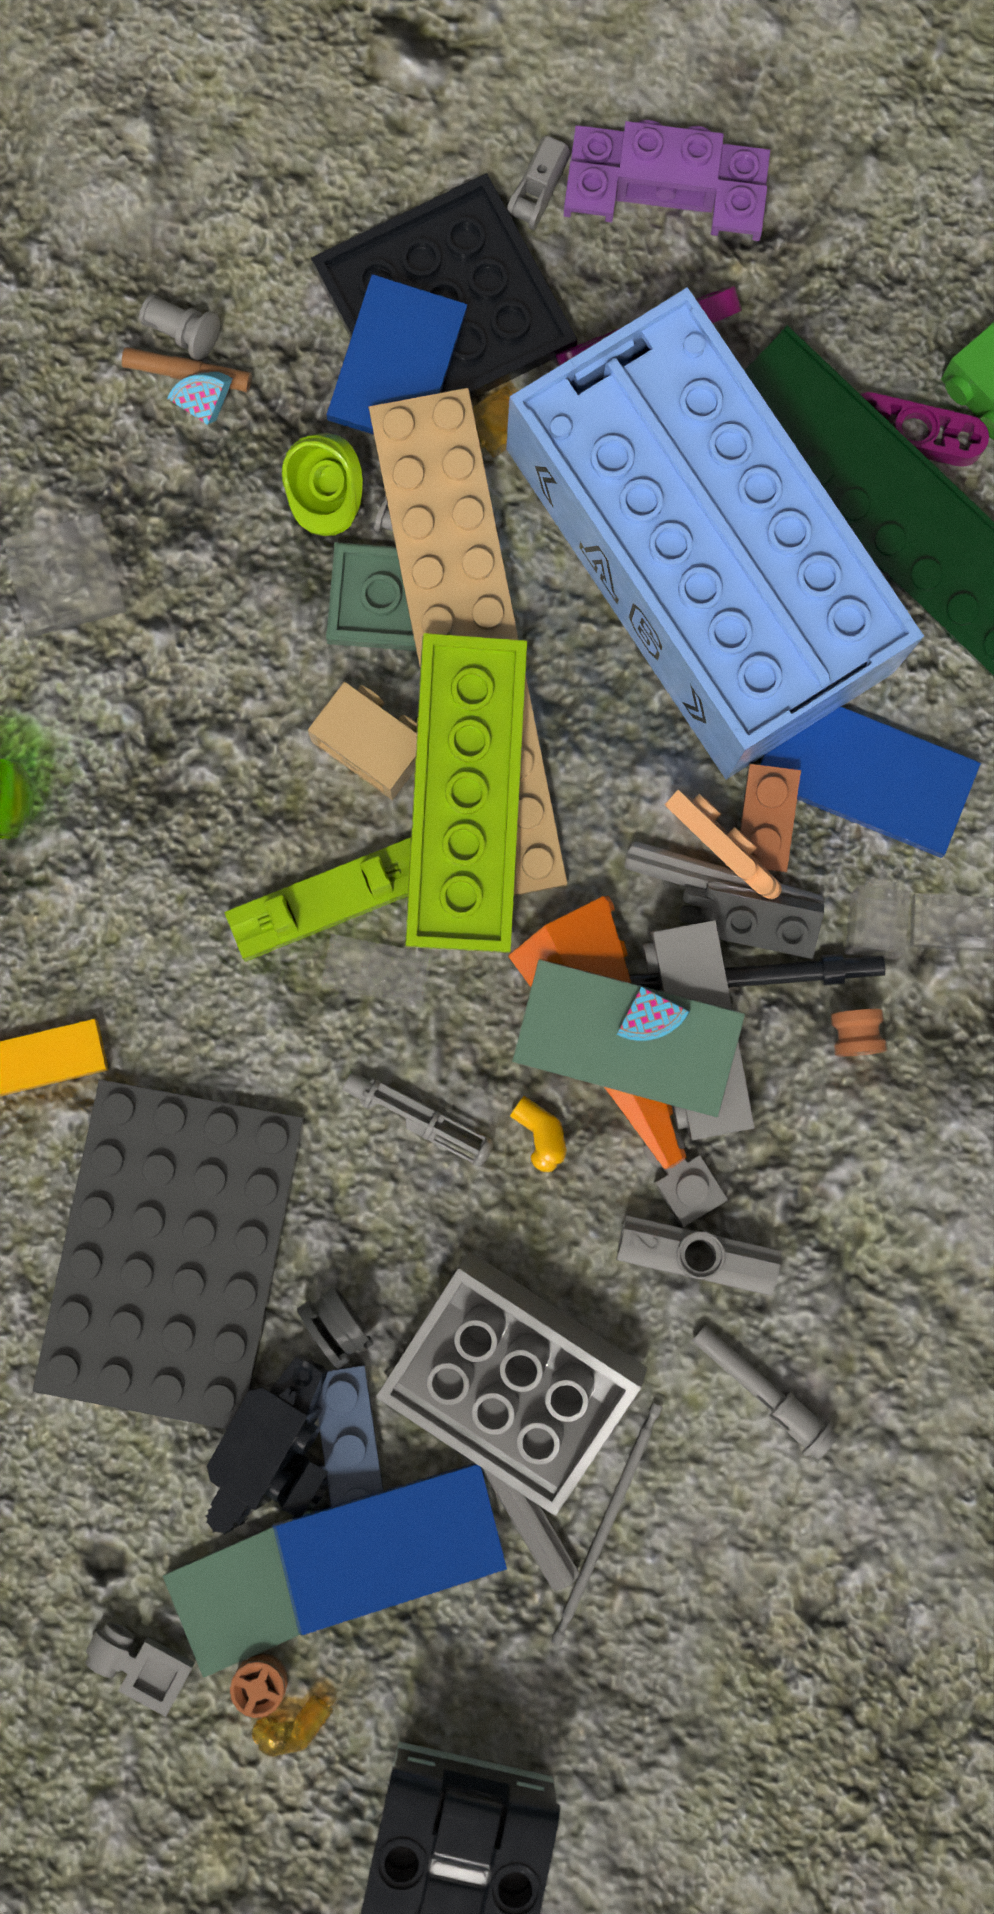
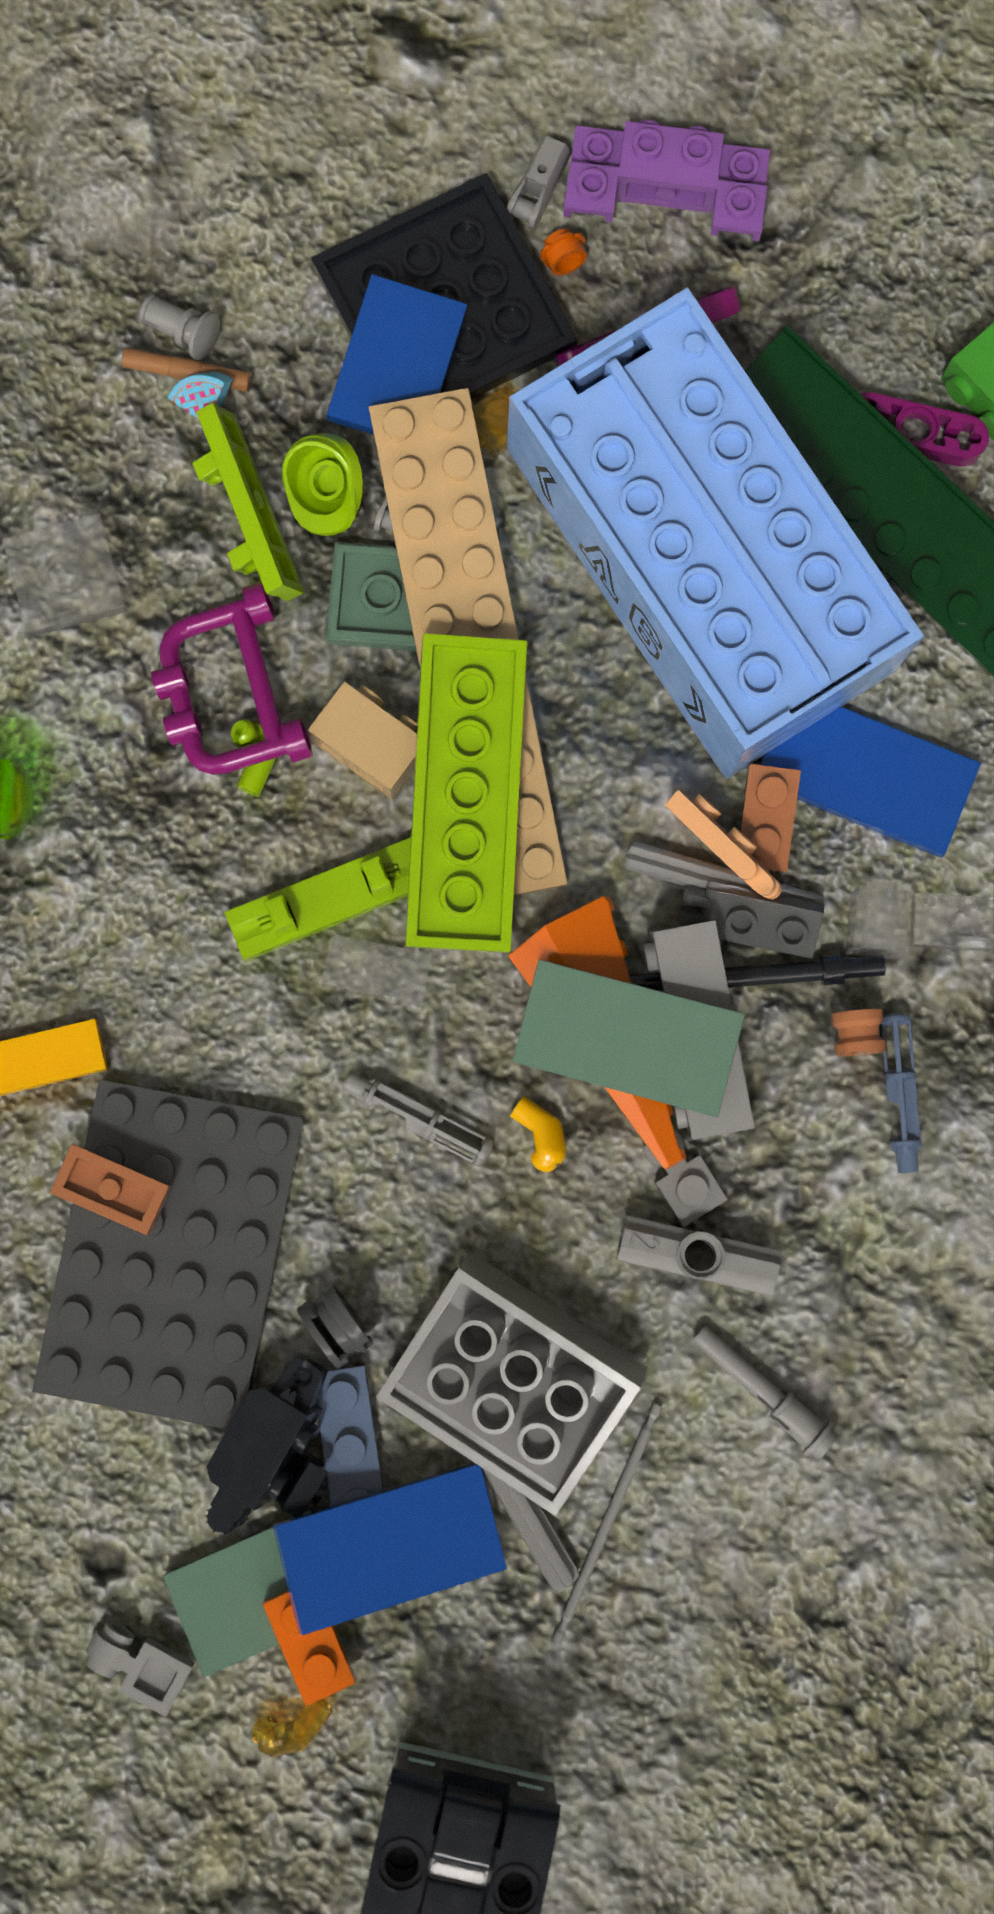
nougat wheel [230,1653,288,1718] -> none
medium azure tile [617,986,690,1041] -> none
none -> nougat plate [49,1144,172,1235]
none -> magenta bar [151,582,313,775]
none -> lime hinge [192,402,304,602]
none -> lime arm [230,719,276,797]
none -> orange plate [262,1589,357,1707]
none -> orange plate [540,229,587,276]
none -> sand blue piece [881,1012,922,1173]

